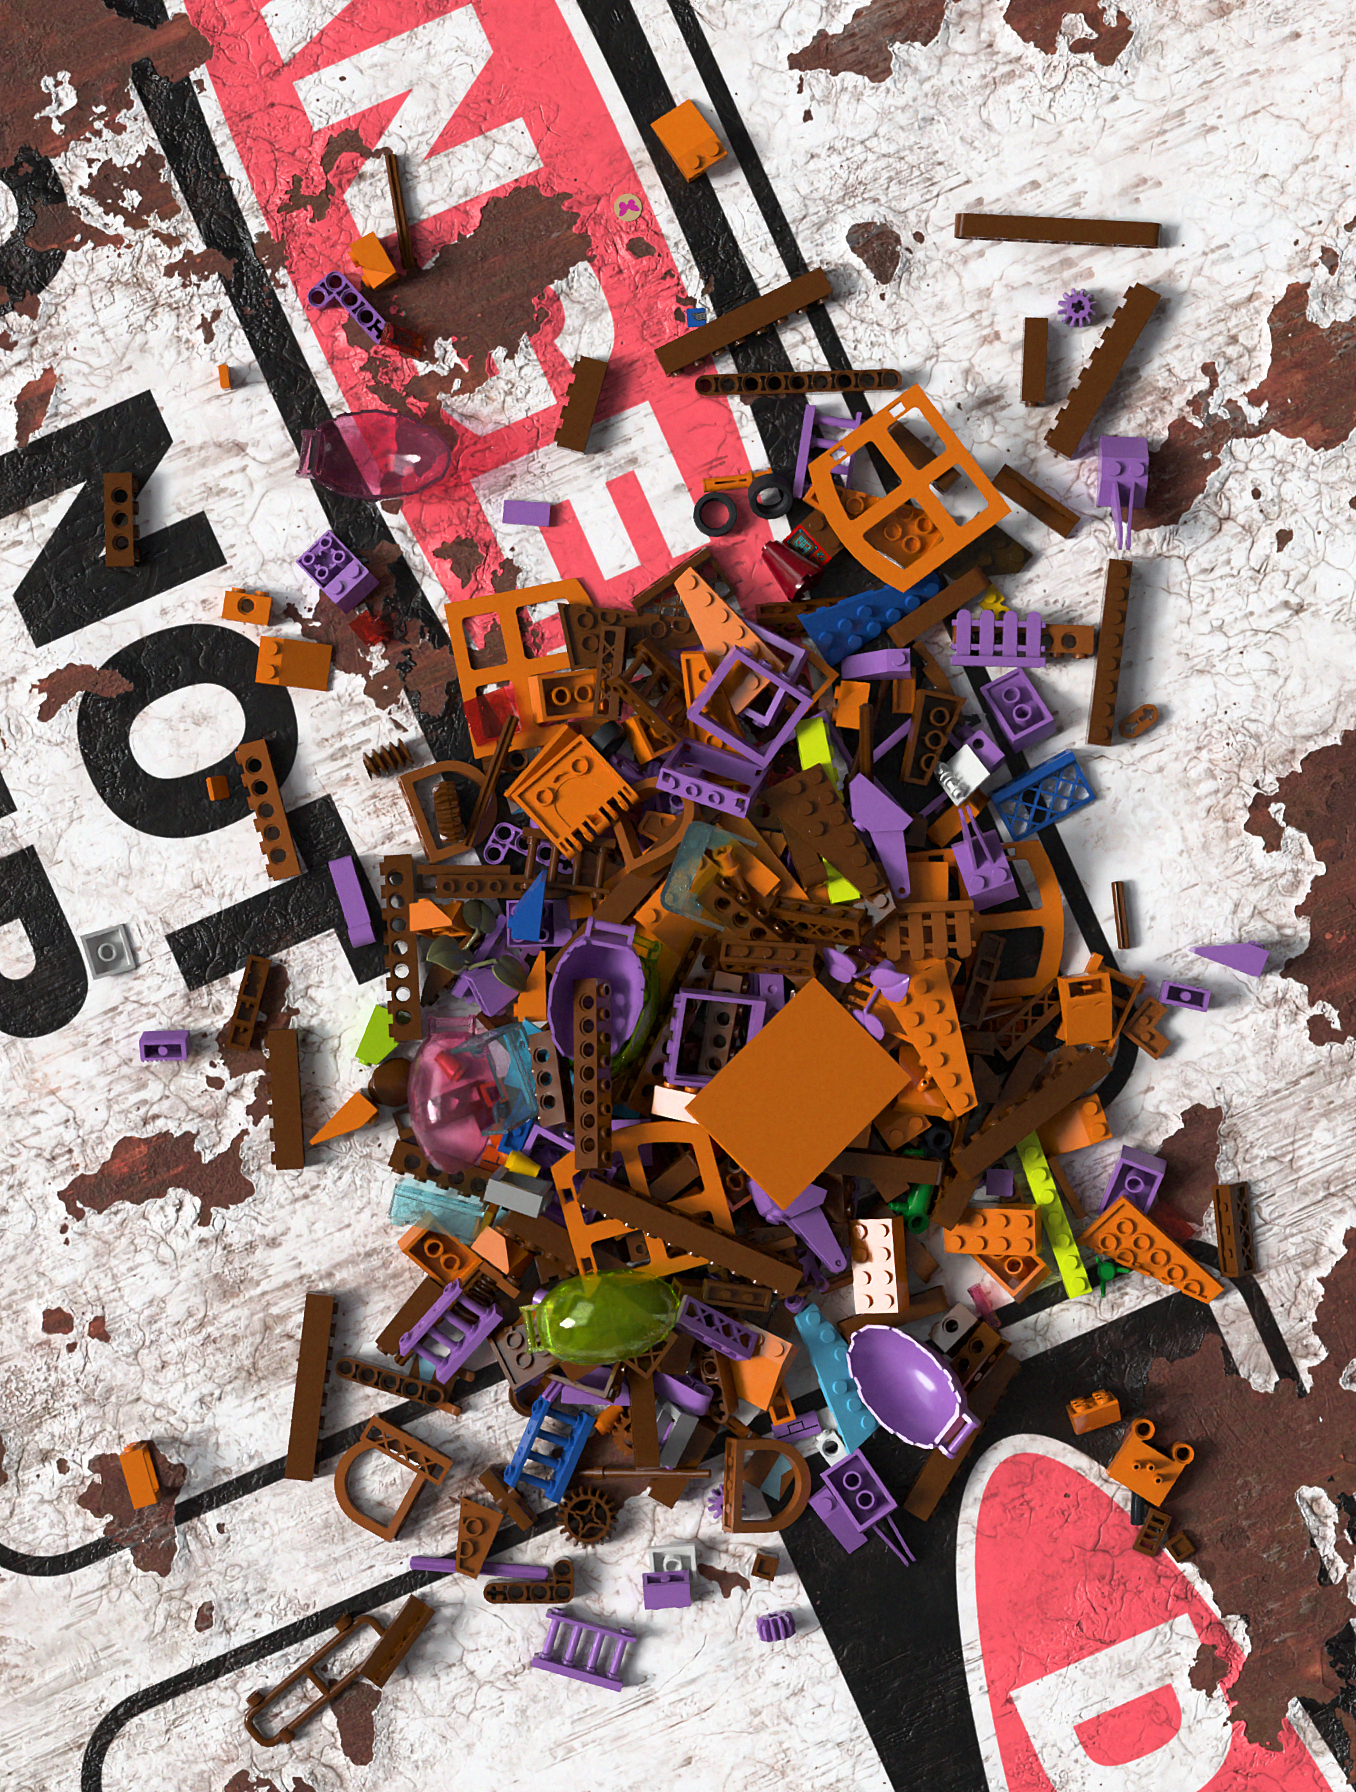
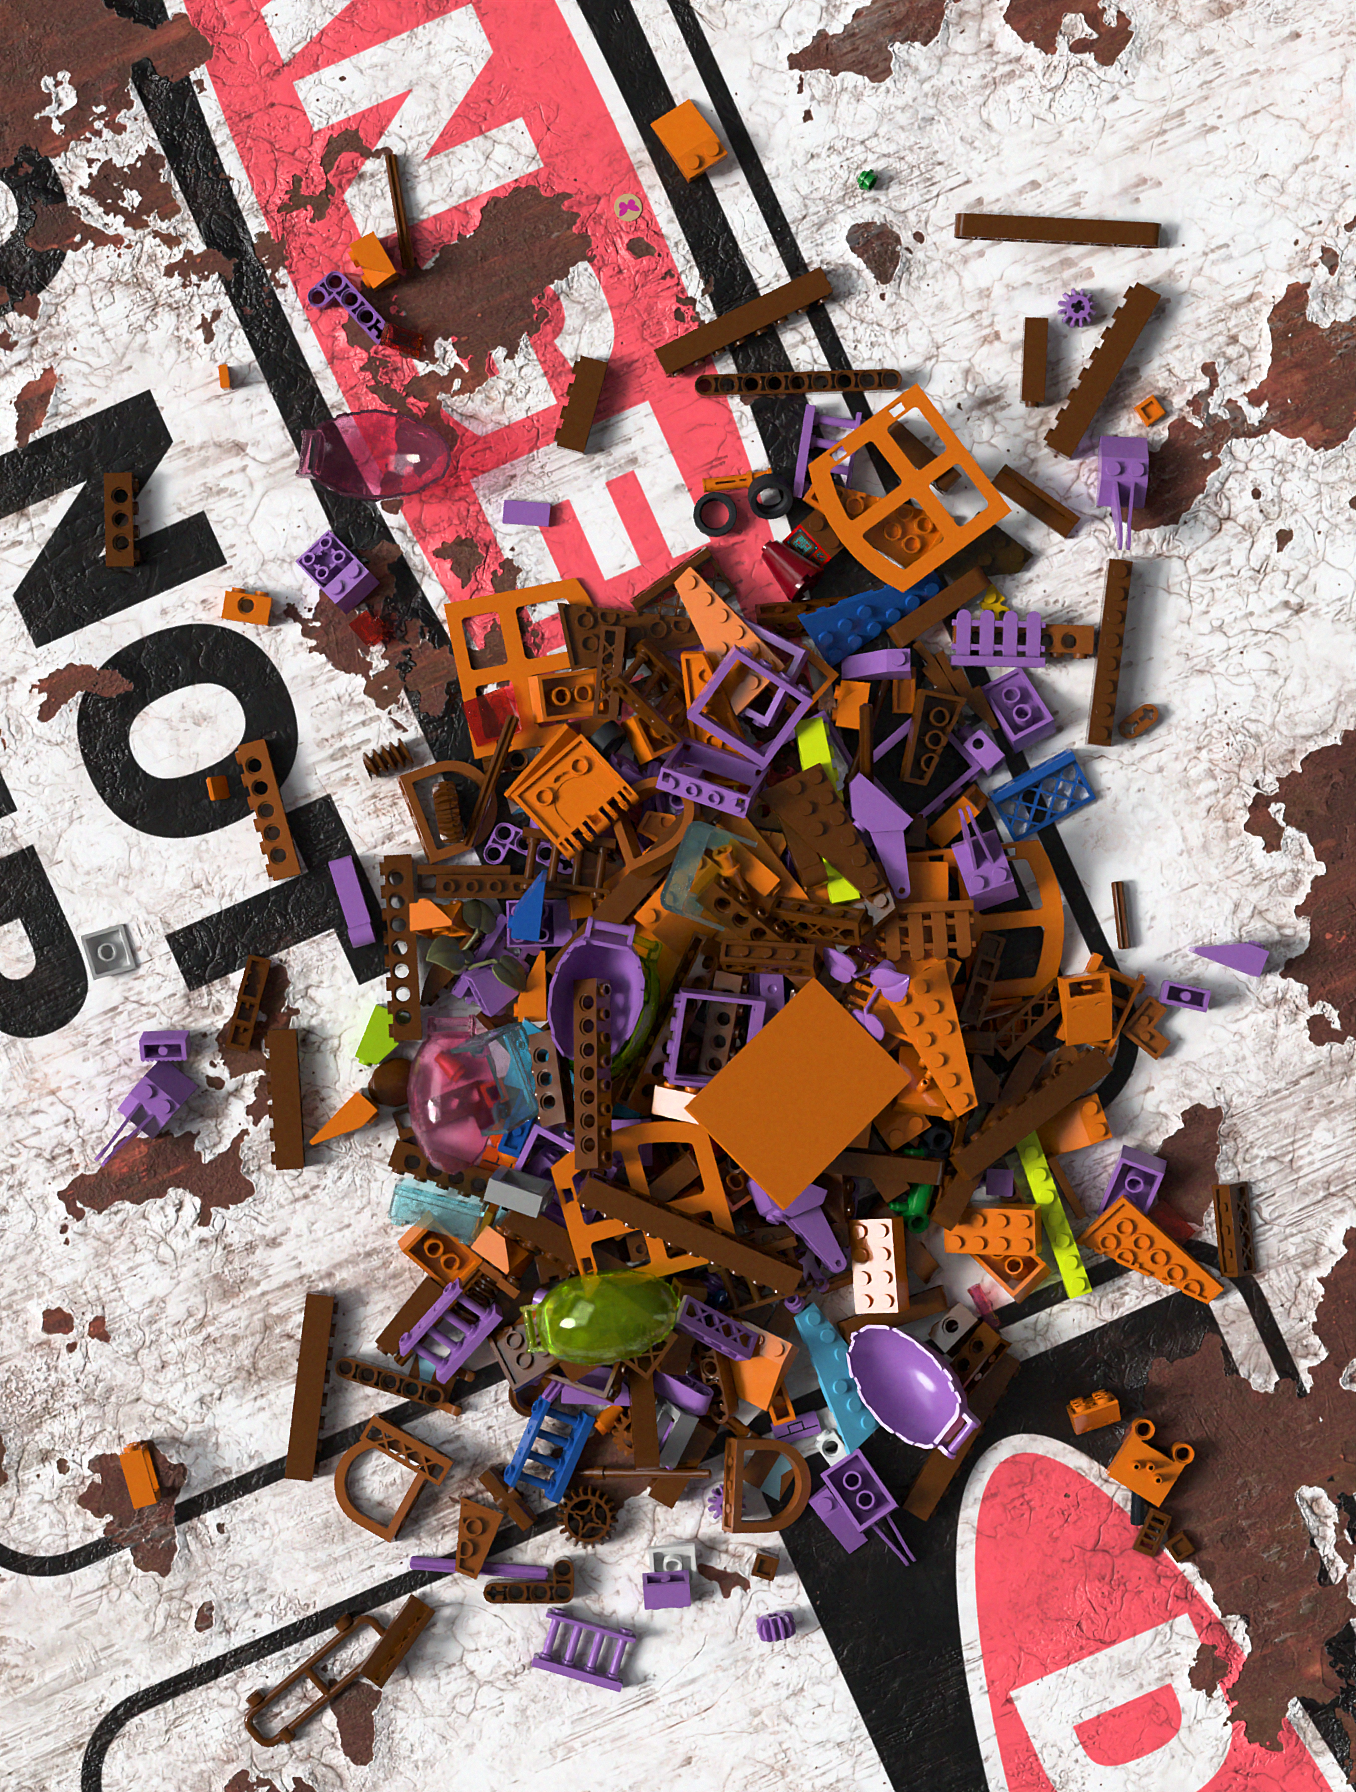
orange slope [255,636,332,692] -> none
yellow cone [504,1150,541,1178] -> none
blue sticker [686,308,706,327] -> none
reddish brown tile [700,1278,773,1312] -> none
white hinge [933,743,991,807] -> none
green plant [1095,1257,1131,1298] -> none
none -> medium lavender slope [94,1060,199,1167]
none -> green plate [857,169,878,192]
none -> reddish brown slope [933,650,999,730]
none -> orange tile [1133,395,1166,427]

